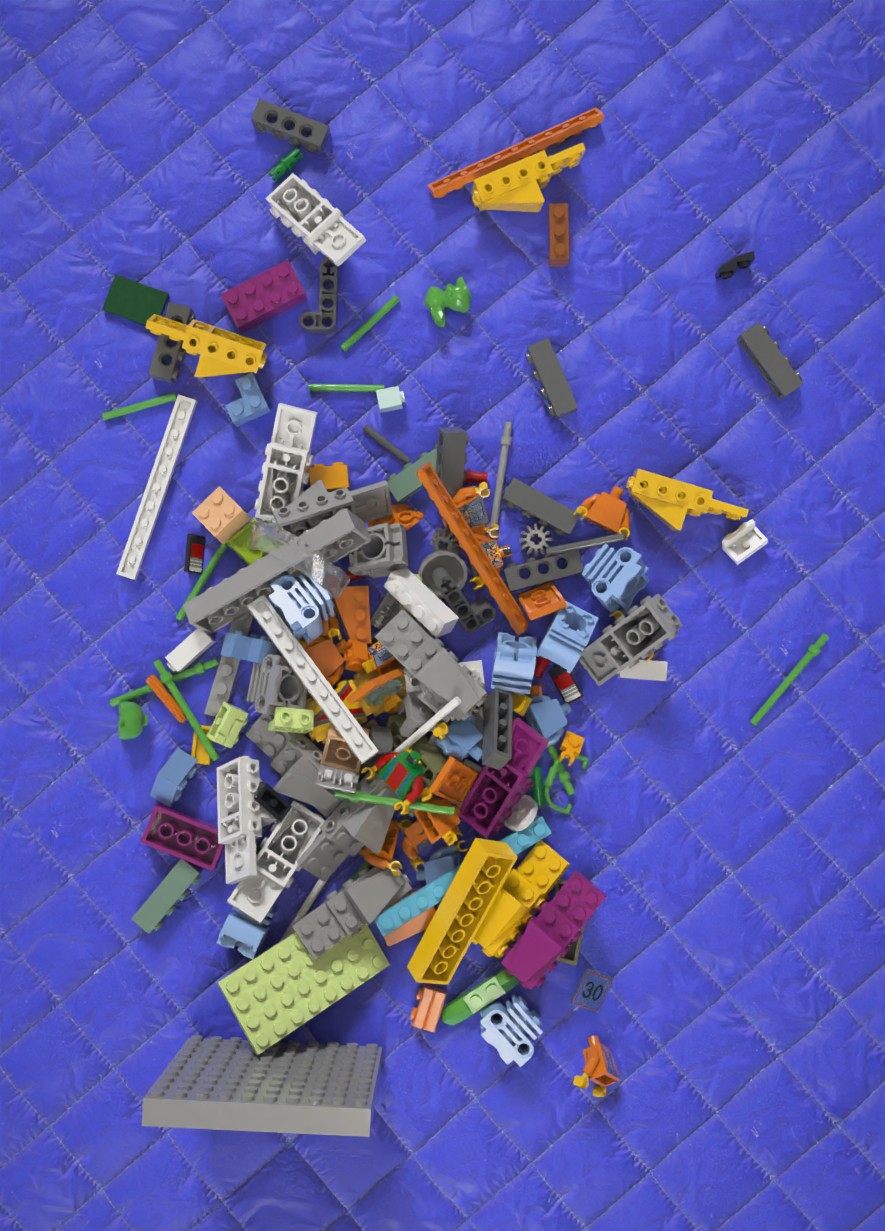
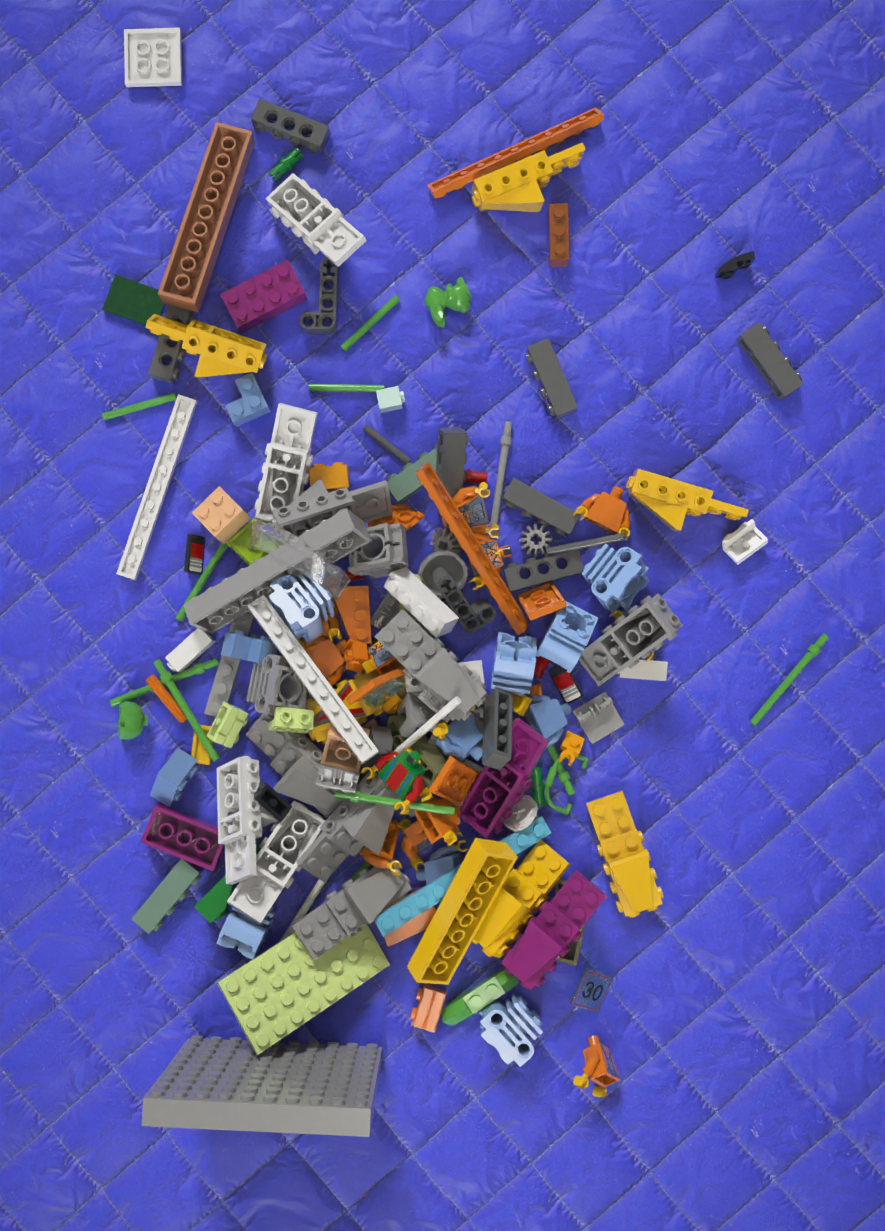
none -> white plate [124,28,182,87]
none -> nougat brick [158,122,255,313]
none -> green slope [194,875,238,923]
none -> light grey hinge [572,692,625,744]
none -> yellow wedge [586,791,664,918]

